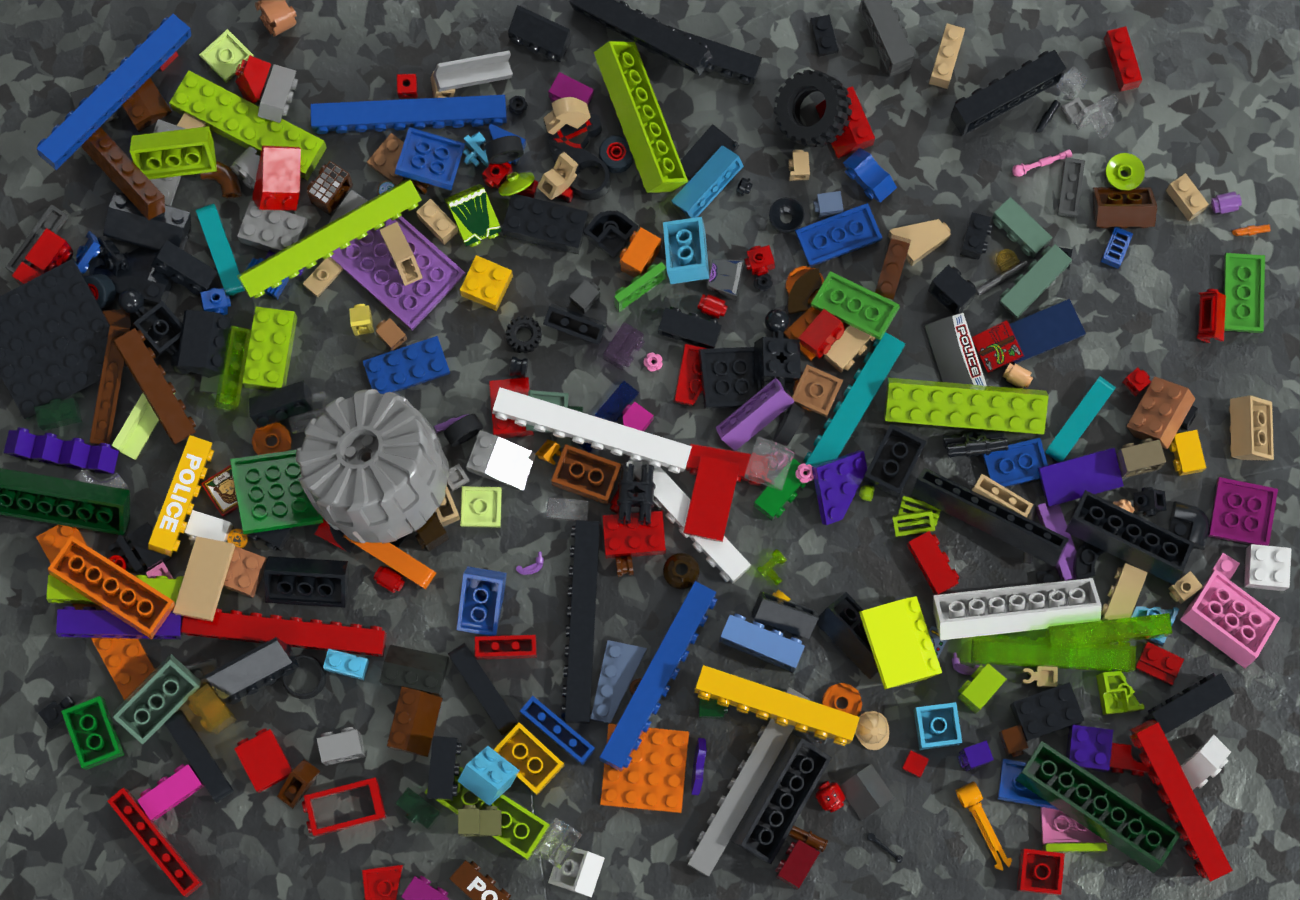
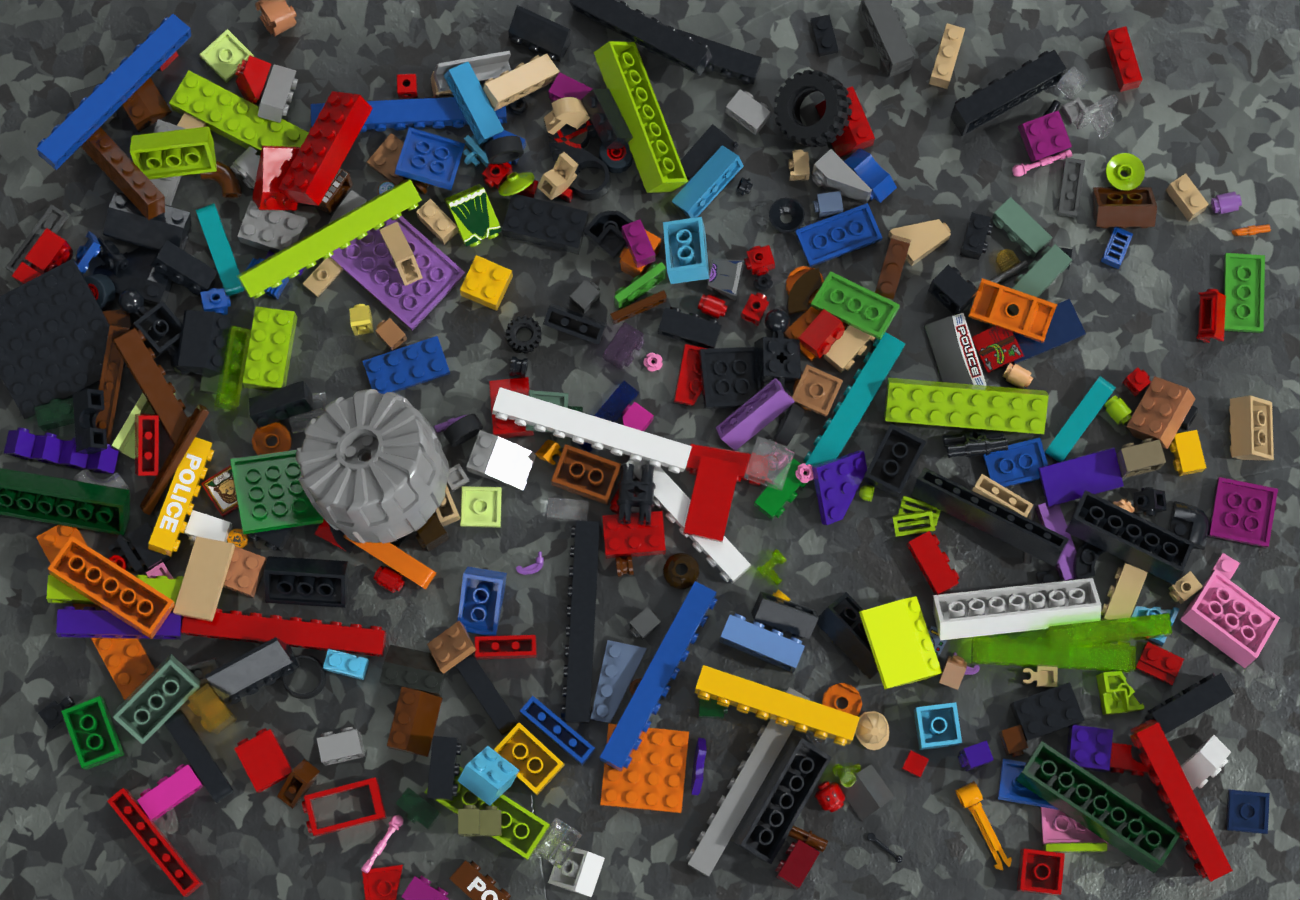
lime brick [957,663,1007,714] -> none
white brick [1244,544,1291,591] -> none
none -> black arch [73,388,107,454]
none -> red brick [135,414,159,476]
none -> reddish brown tile [140,404,209,515]
none -> red brick [278,91,373,206]
none -> bright pink piece [361,815,404,874]
none -> medium nougat plate [427,621,476,674]
none -> dark azure panel [444,62,504,145]
none -> tan brick [483,54,560,111]
none -> black brick [581,89,633,149]
none -> reddish brown tile [610,290,667,325]
none -> magenta brick [622,219,655,268]
none -> dark grey brick [629,607,661,640]
none -> light grey brick [725,89,771,135]
none -> red brick [741,293,769,326]
none -> light grey slope [811,149,872,204]
none -> clear neon green piece [832,763,861,788]
none -> medium nougat brick [939,655,967,690]
none -> orange piece [968,278,1057,343]
none -> magenta brick [1018,110,1072,162]
none -> lime brick [1104,395,1133,425]
none -> dark blue tile [1226,789,1270,834]

